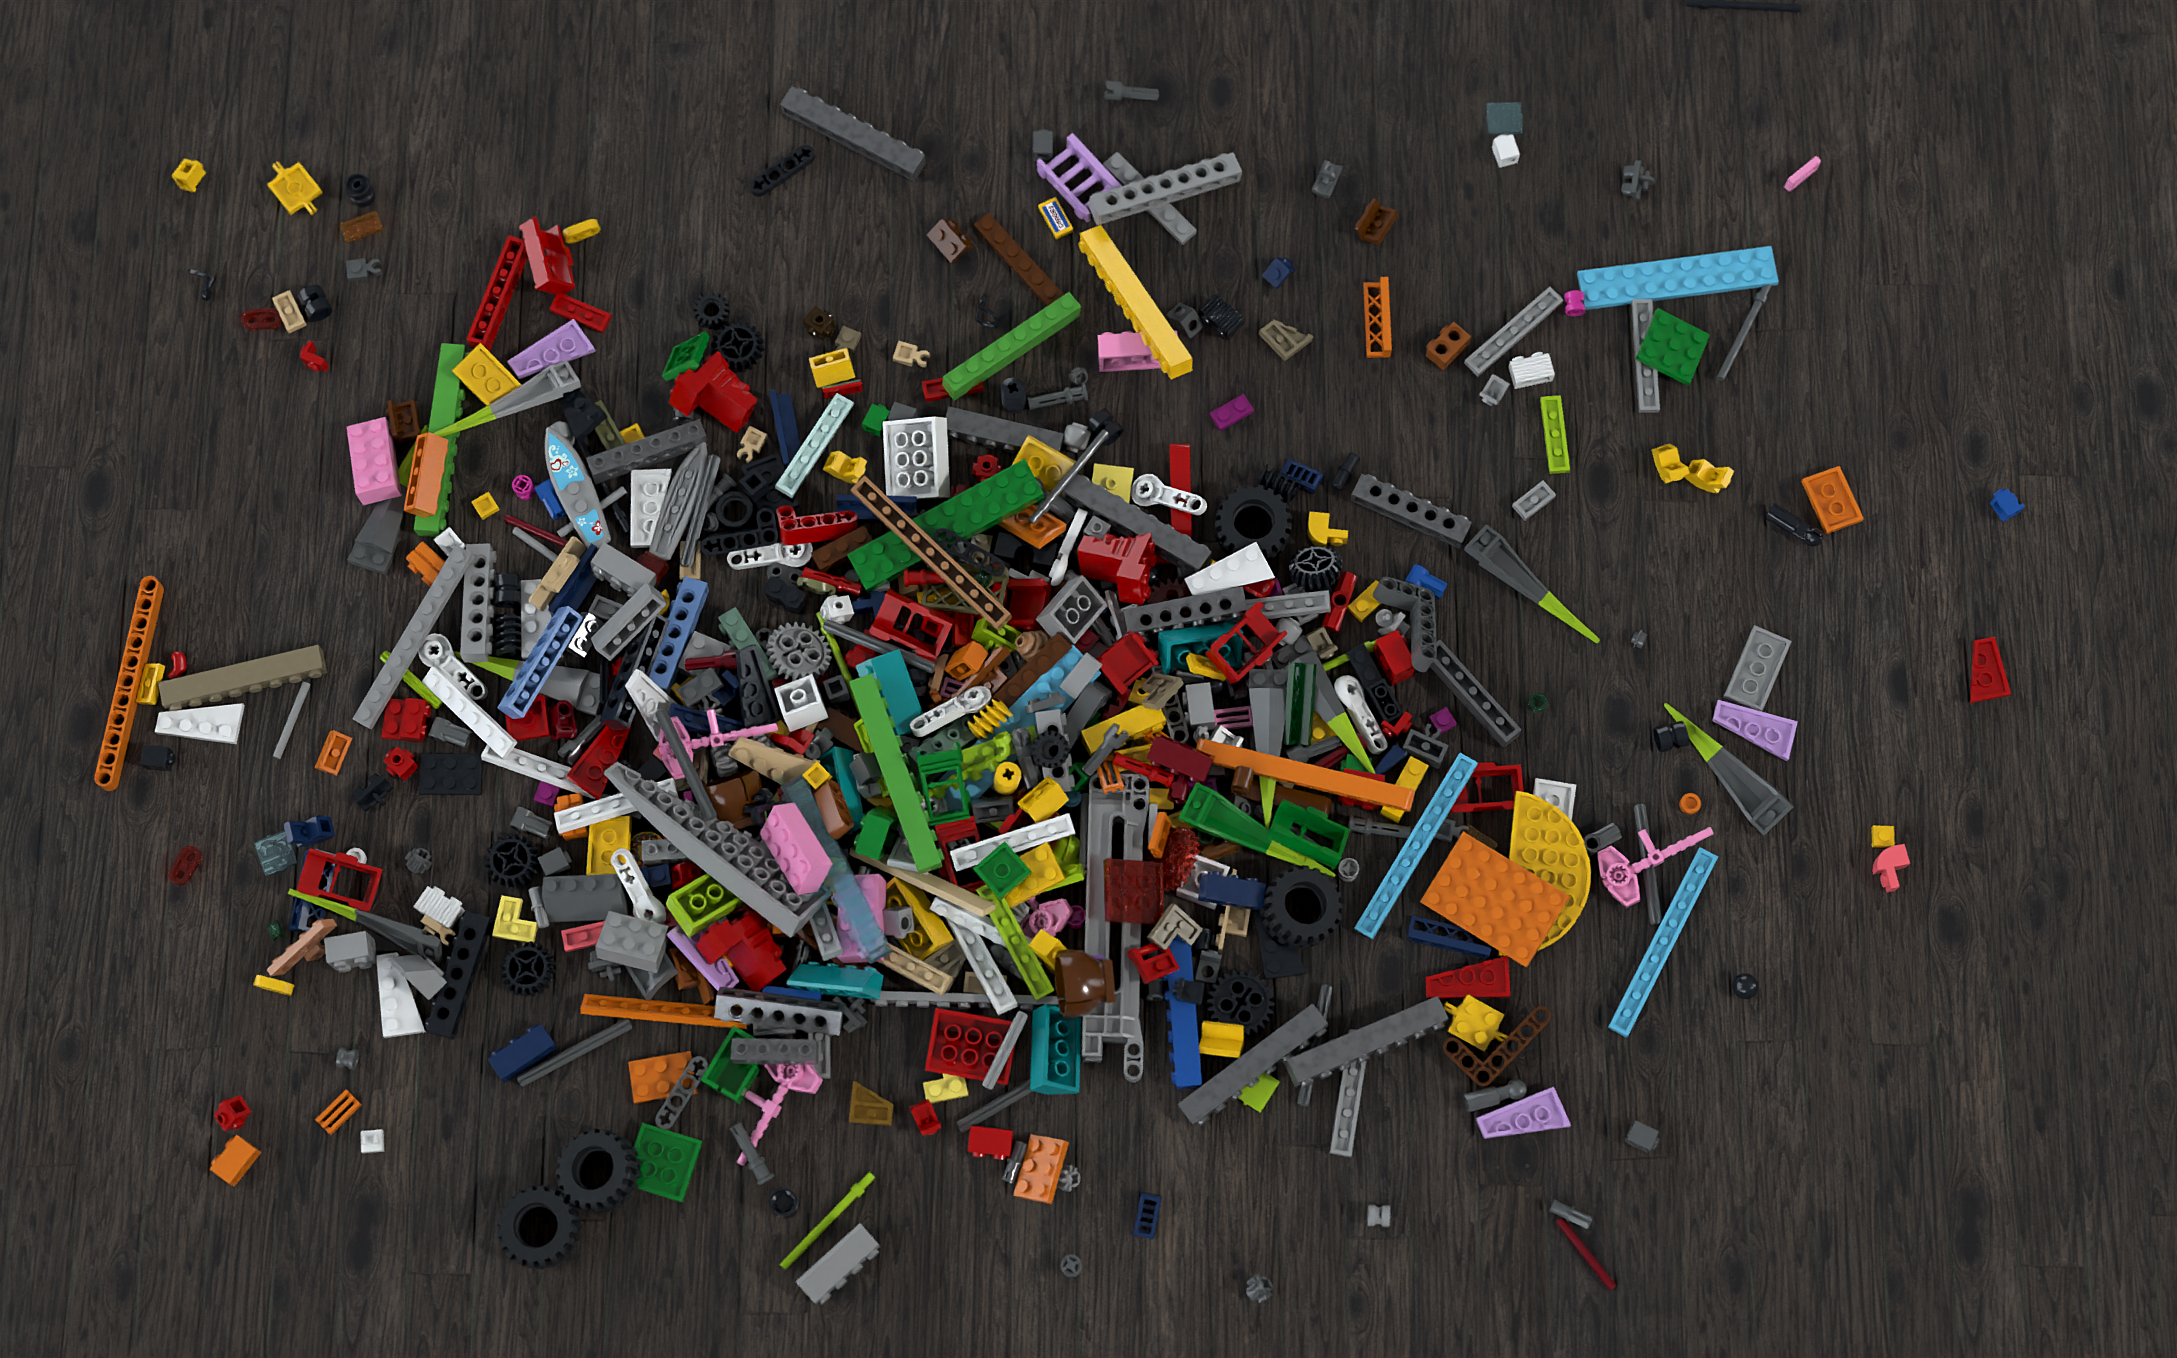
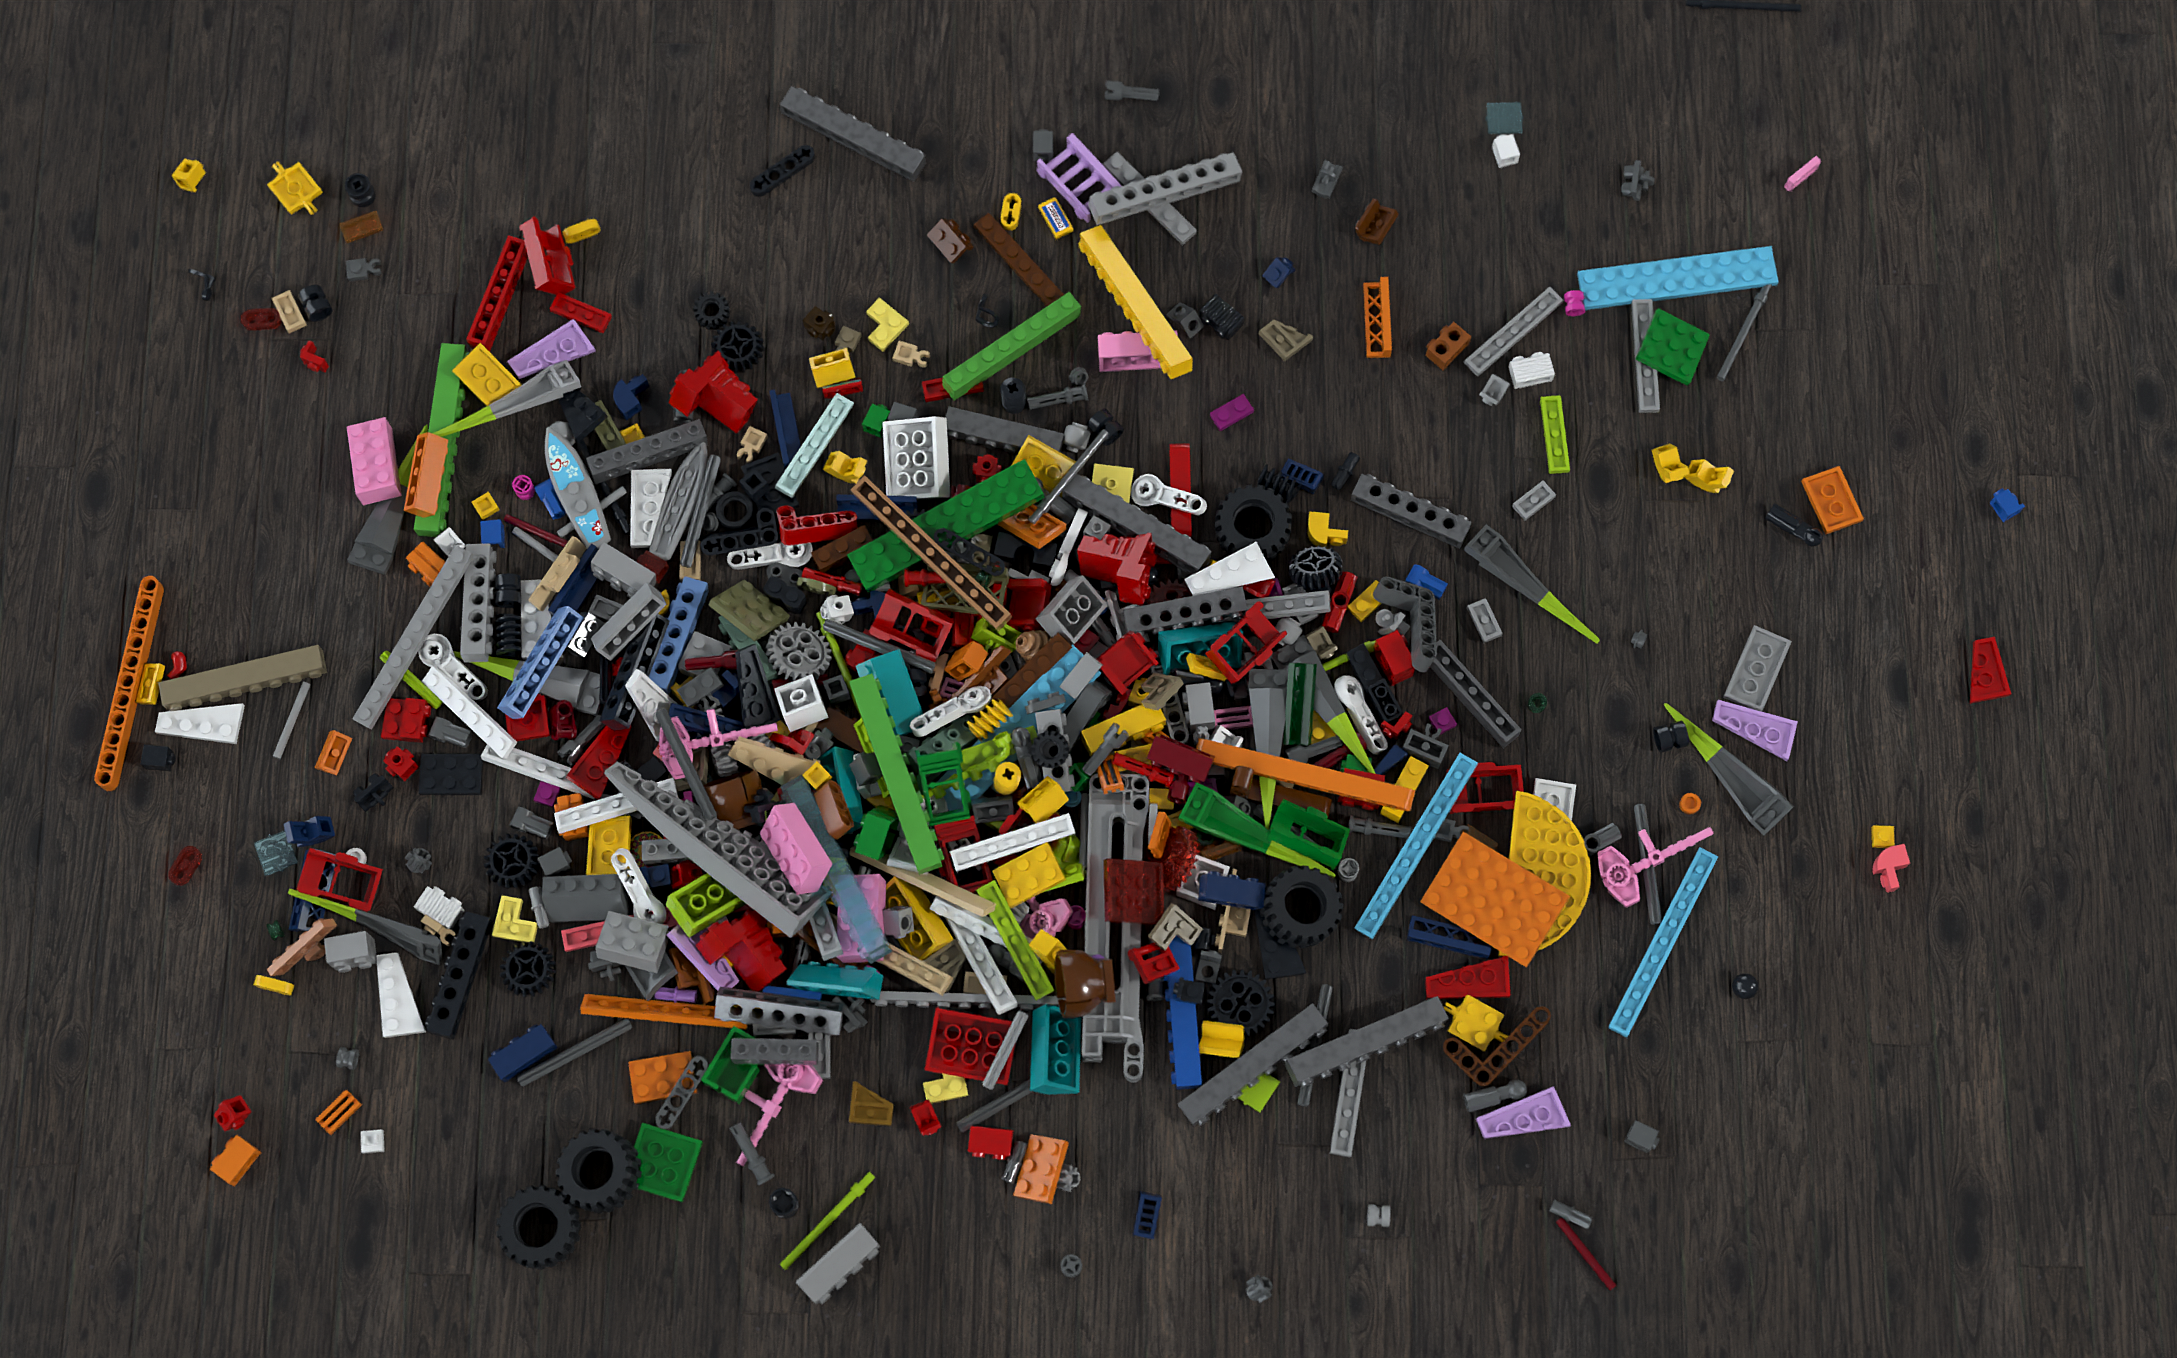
reddish brown bracket [386,399,421,443] -> none
light grey slope [388,955,447,1000] -> none
green plate [662,331,710,382] -> none
green plate [973,841,1032,901] -> none
none -> blue panel [480,519,505,548]
none -> dark blue brick [613,374,650,421]
none -> medium lavender axle [655,986,697,1003]
none -> olive plate [708,580,790,642]
none -> light yellow plate [866,298,909,352]
none -> yellow beam [1001,193,1021,231]
none -> light grey plate [1467,598,1503,643]

